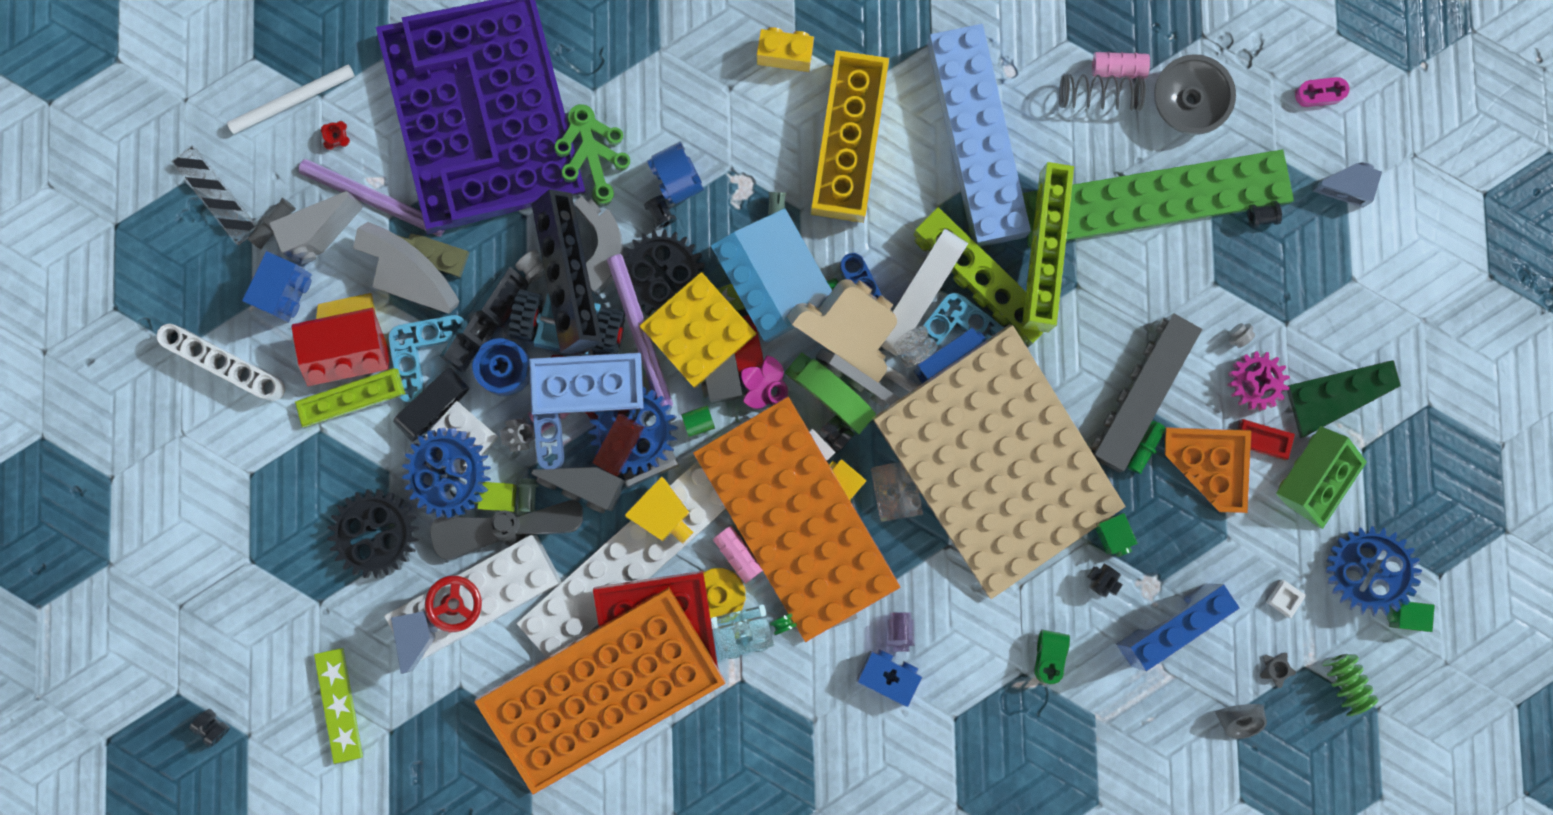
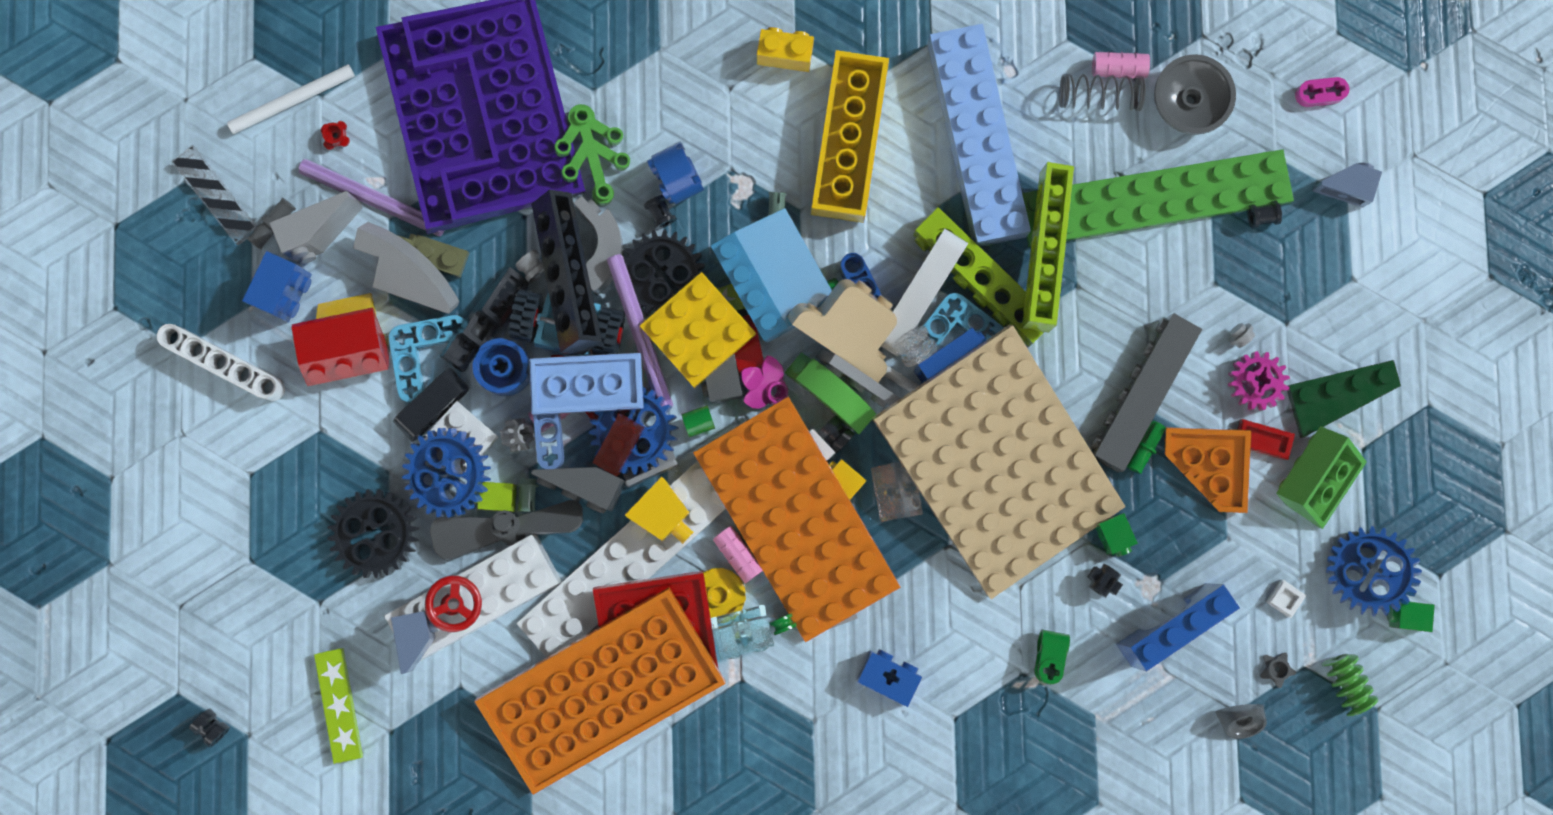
lime tile [294,368,406,428] -> none
clear purple brick [887,612,915,652] -> none

